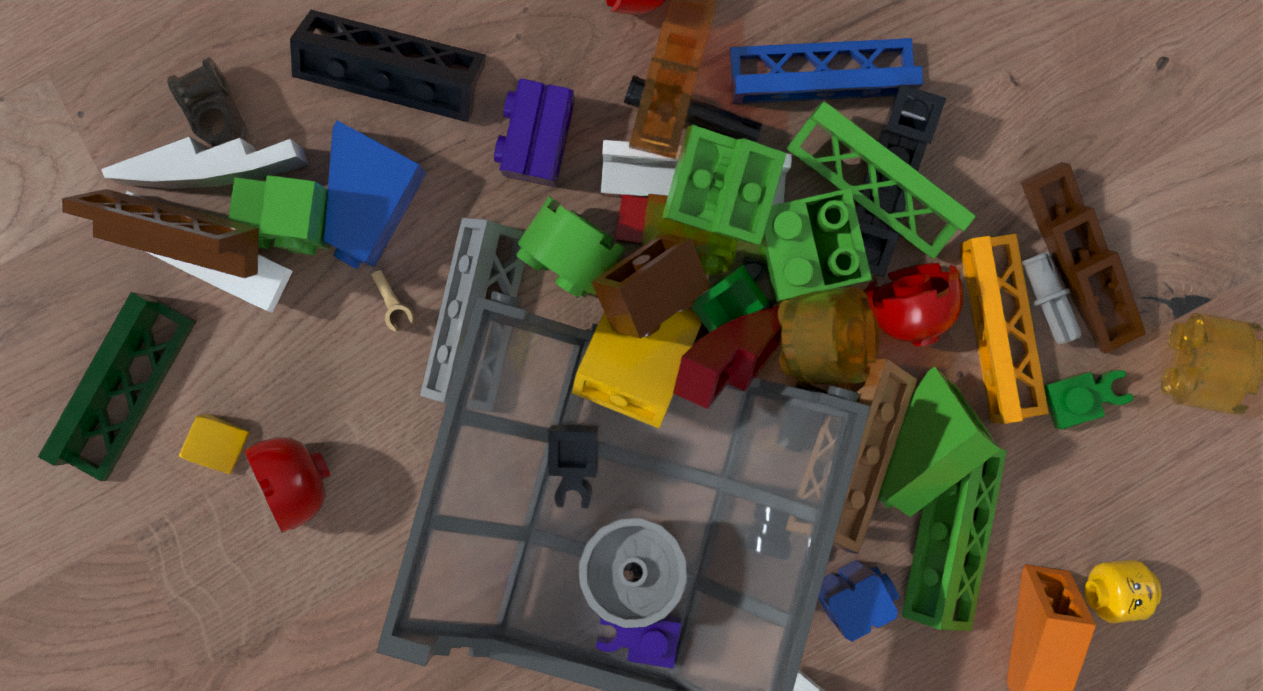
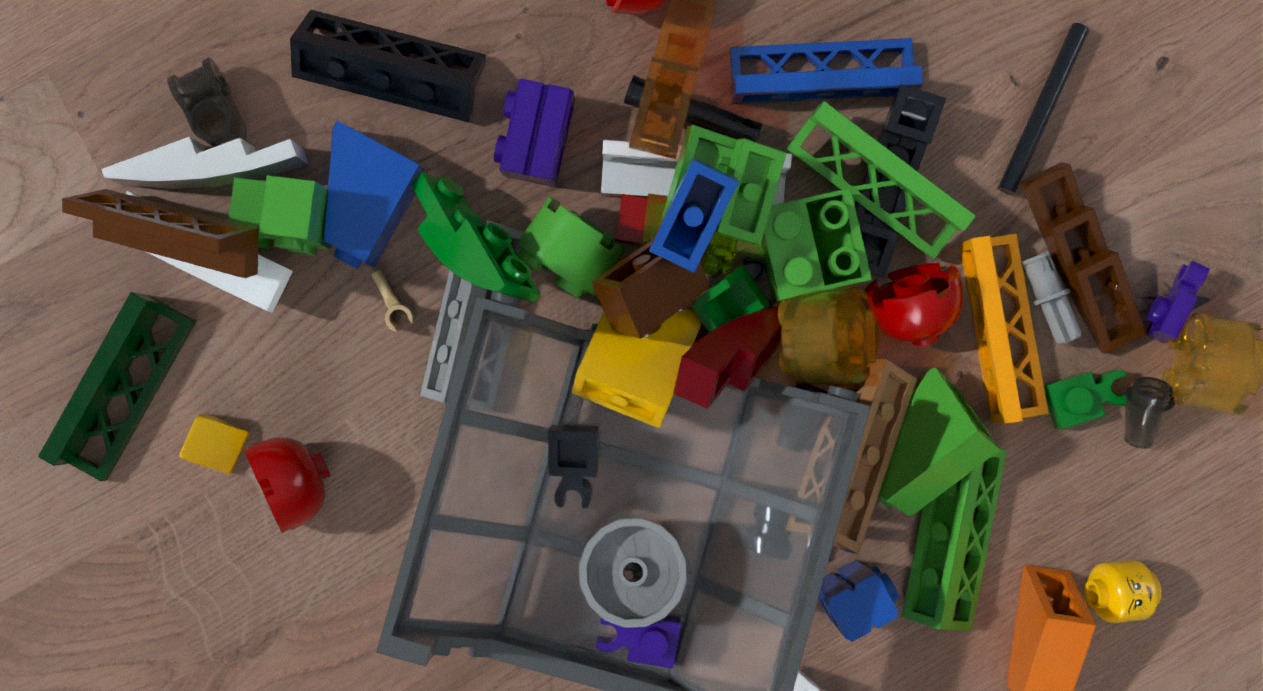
none -> green slope [411,172,541,302]
none -> blue slope [649,157,739,273]
none -> black bar [998,23,1089,195]
none -> clear smoke cone [1124,377,1175,449]
none -> dark purple plate [1145,261,1210,343]

